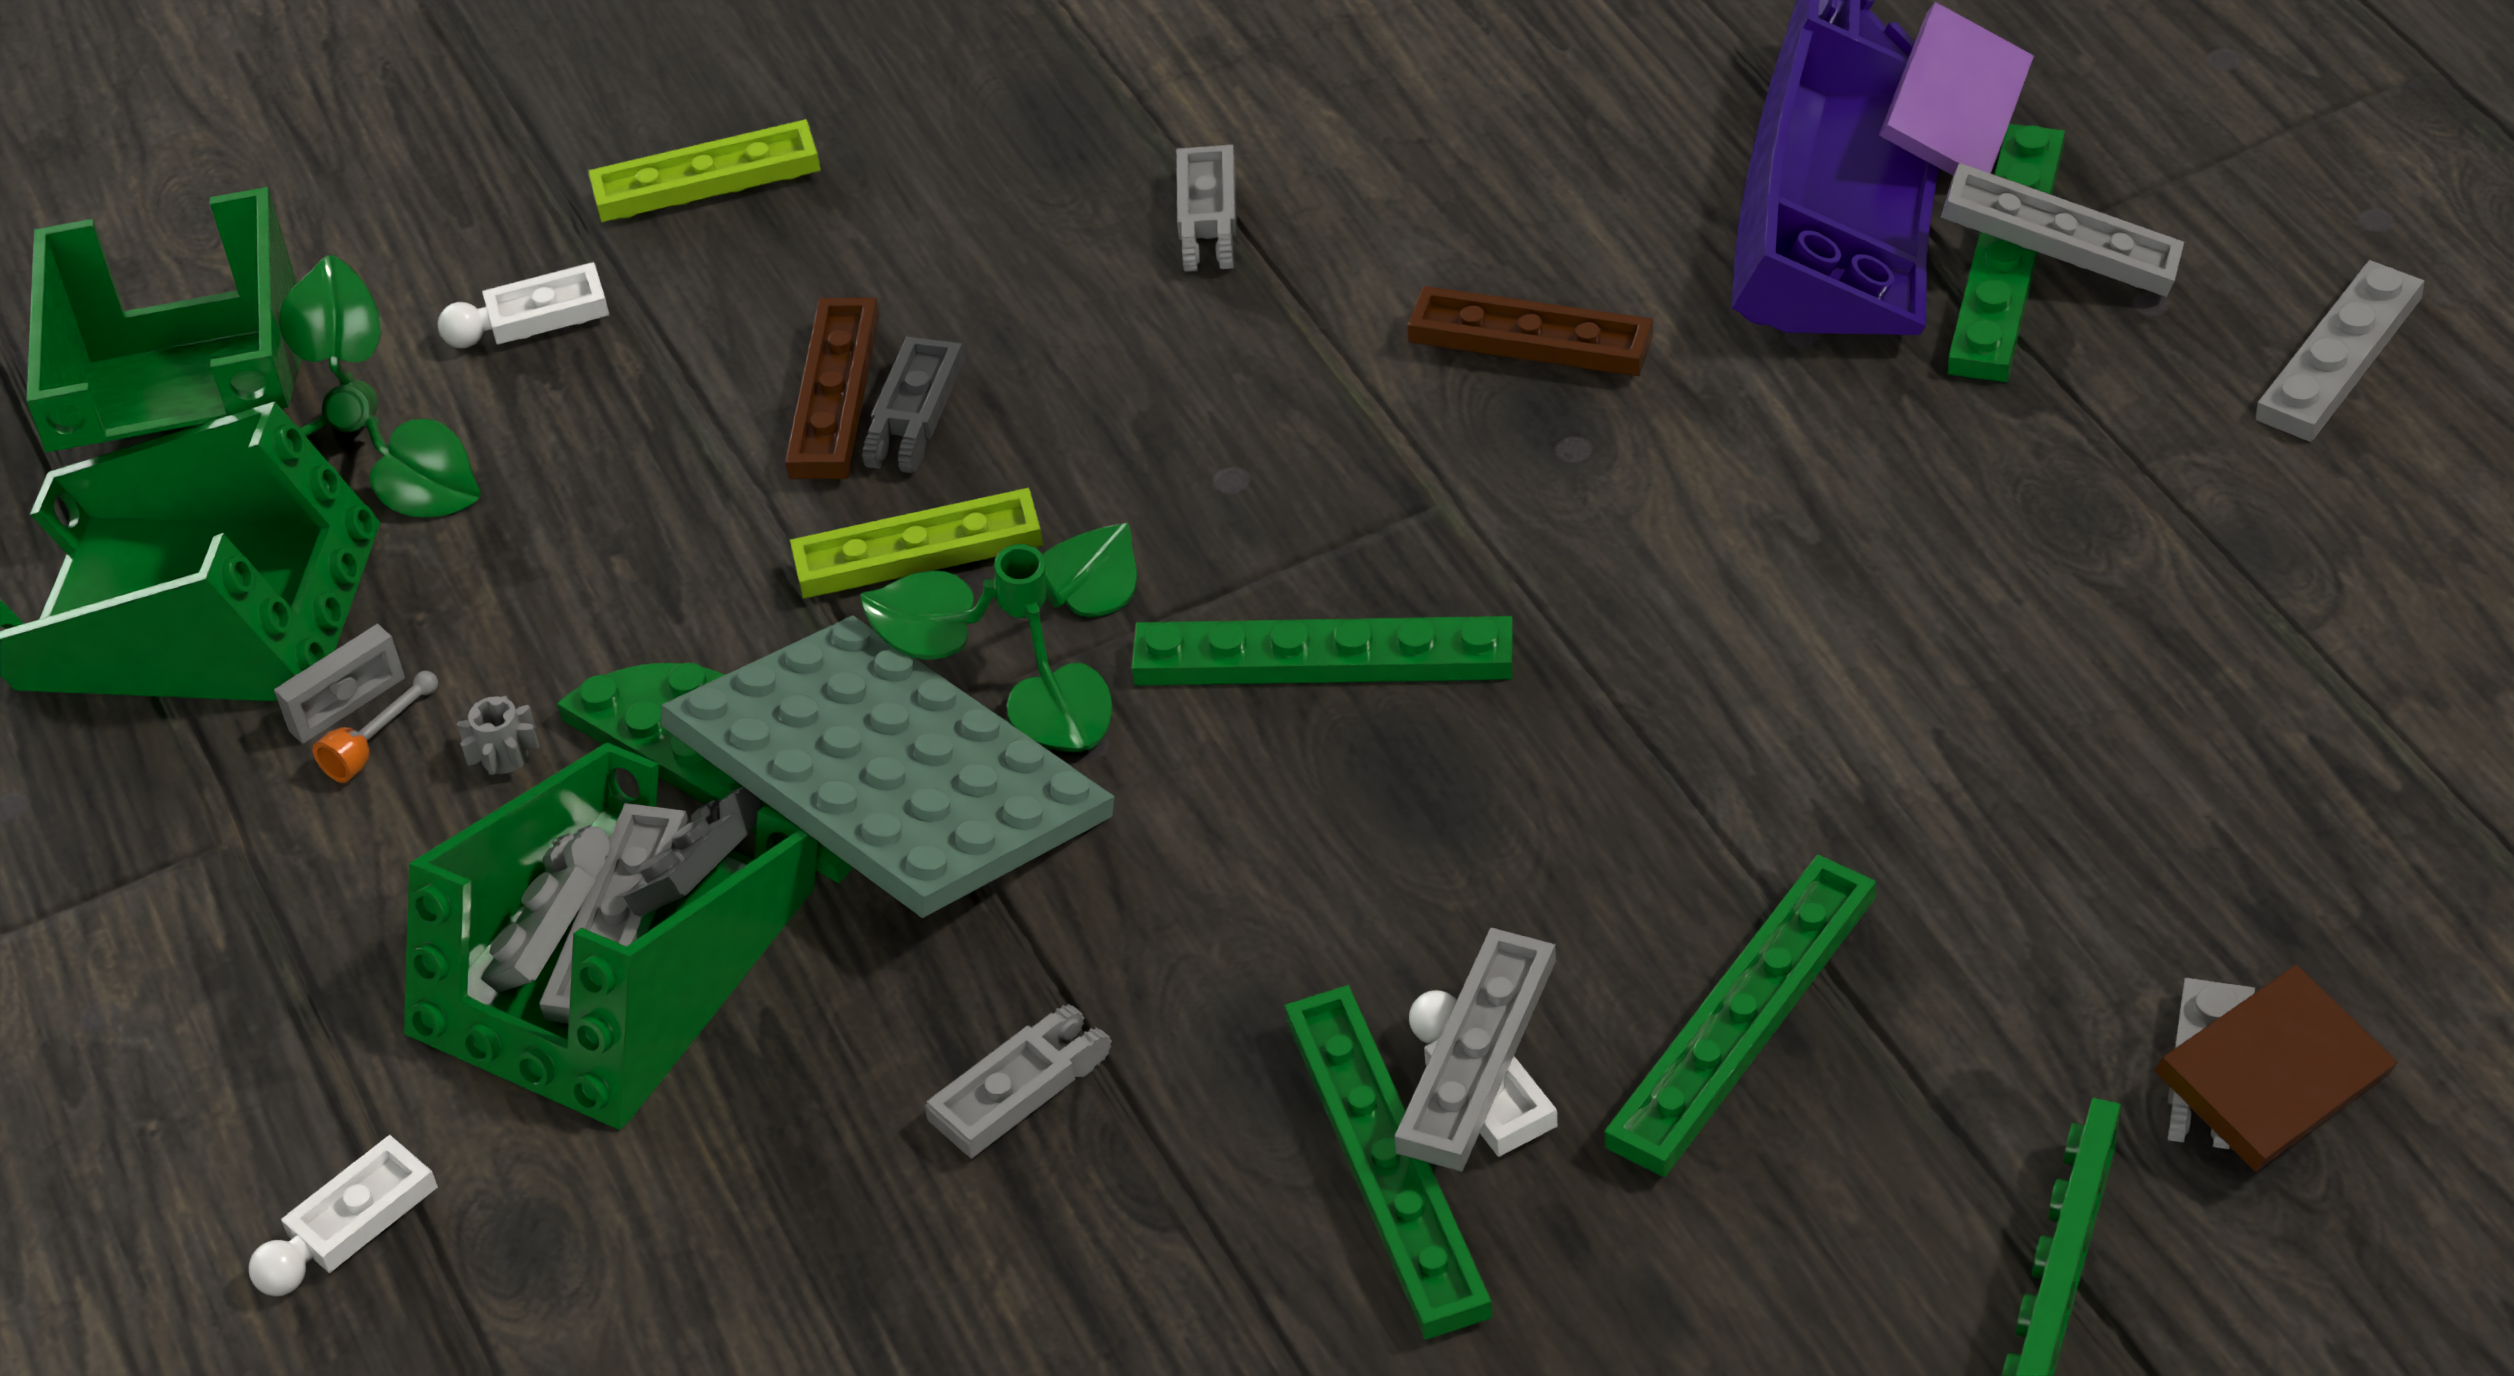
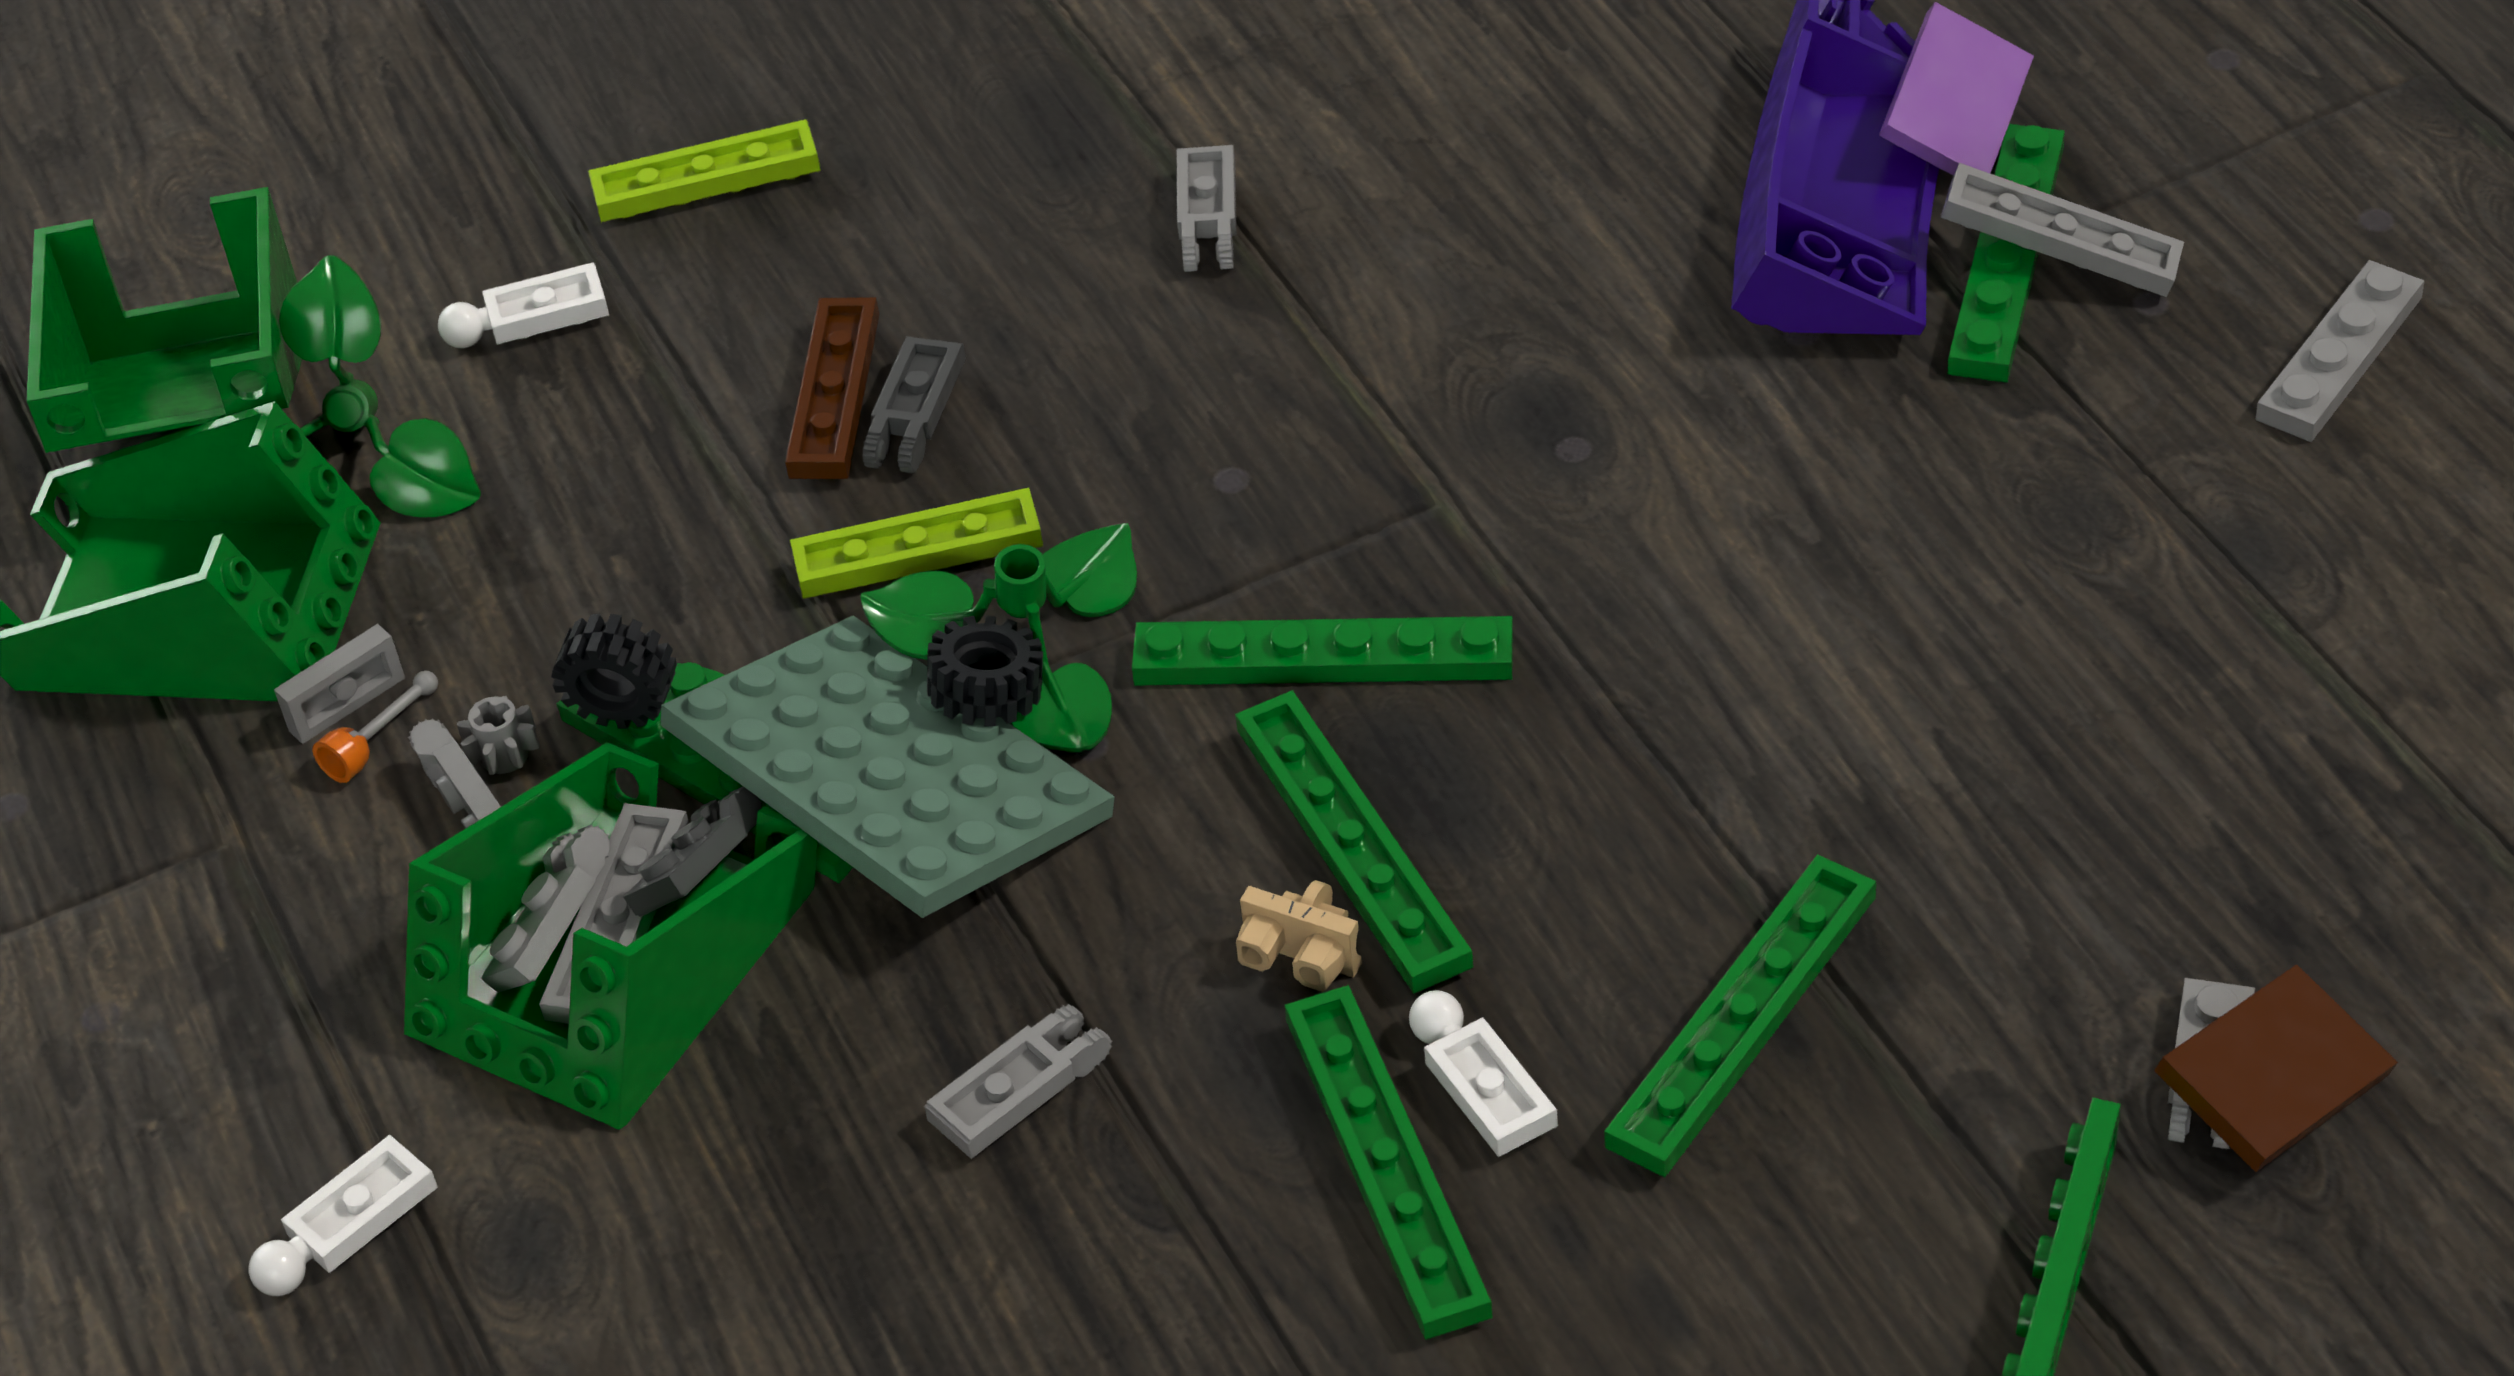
light grey plate [1394,928,1556,1172] -> none
reddish brown plate [1407,286,1653,376] -> none
none -> light grey hinge [408,718,501,829]
none -> black tyre [551,614,677,729]
none -> black tyre [927,615,1043,726]
none -> green plate [1235,690,1473,994]
none -> tan hips [1236,880,1362,992]

